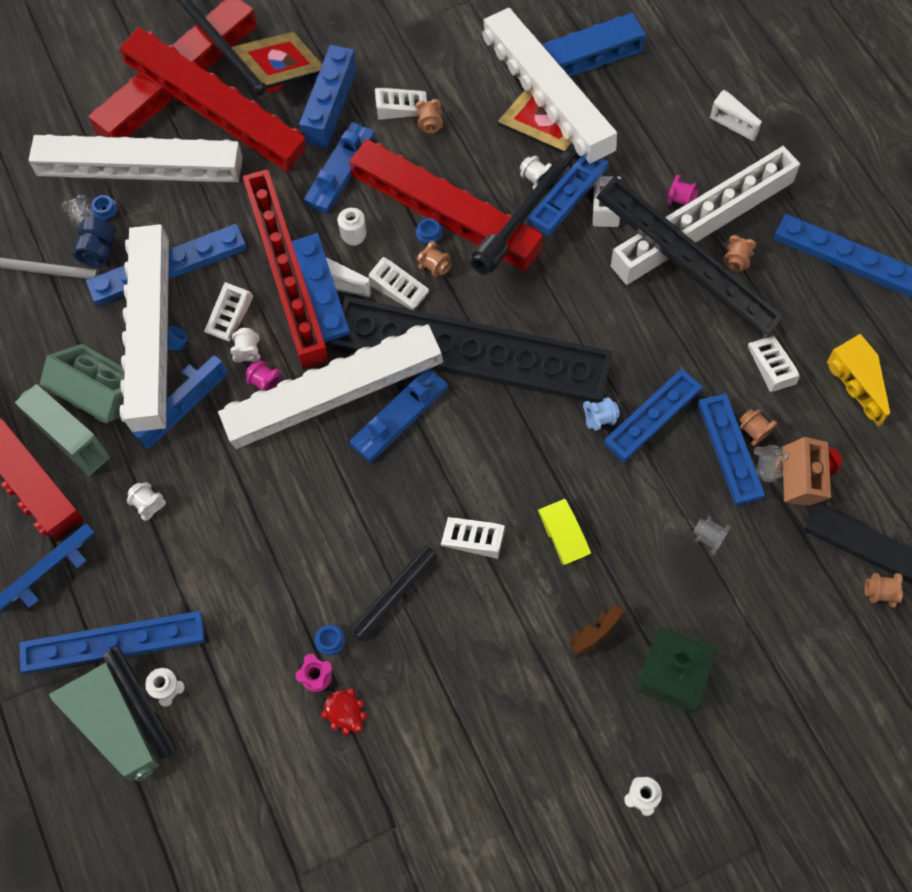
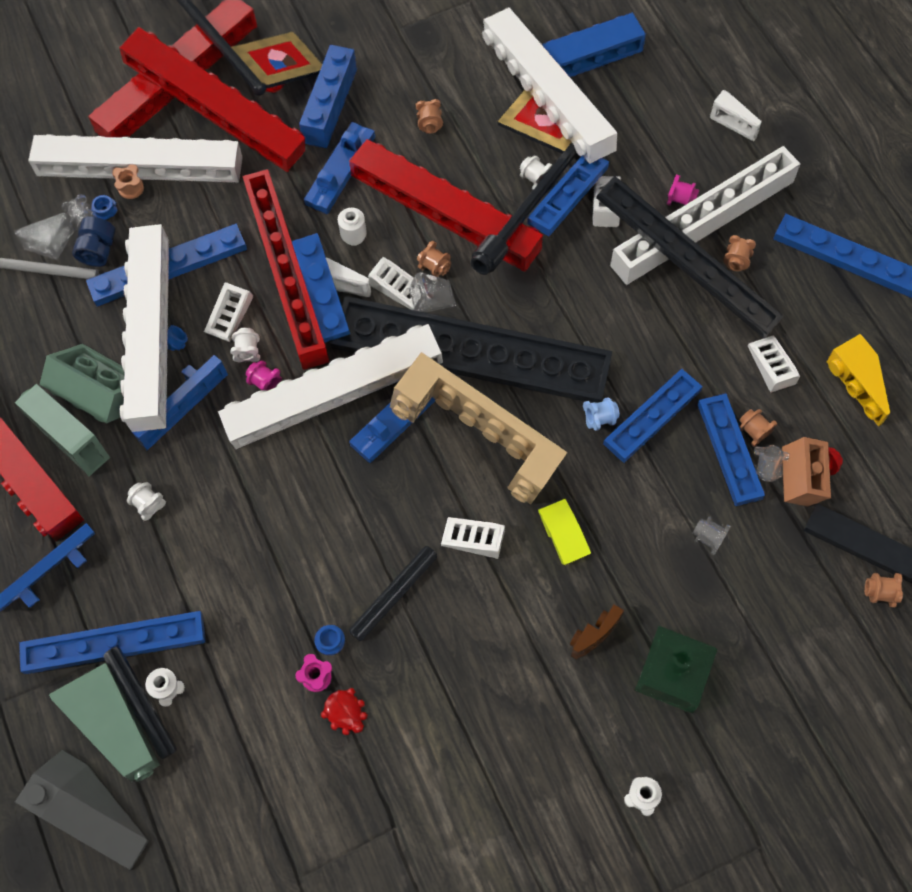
white slope [375,88,427,120] -> none
blue plate [416,218,442,244] -> none
none -> clear slope [14,212,74,260]
none -> dark grey wedge [15,750,149,870]
none -> nougat brick [112,164,144,199]
none -> tan plate [390,352,567,504]
none -> clear slope [409,272,456,312]

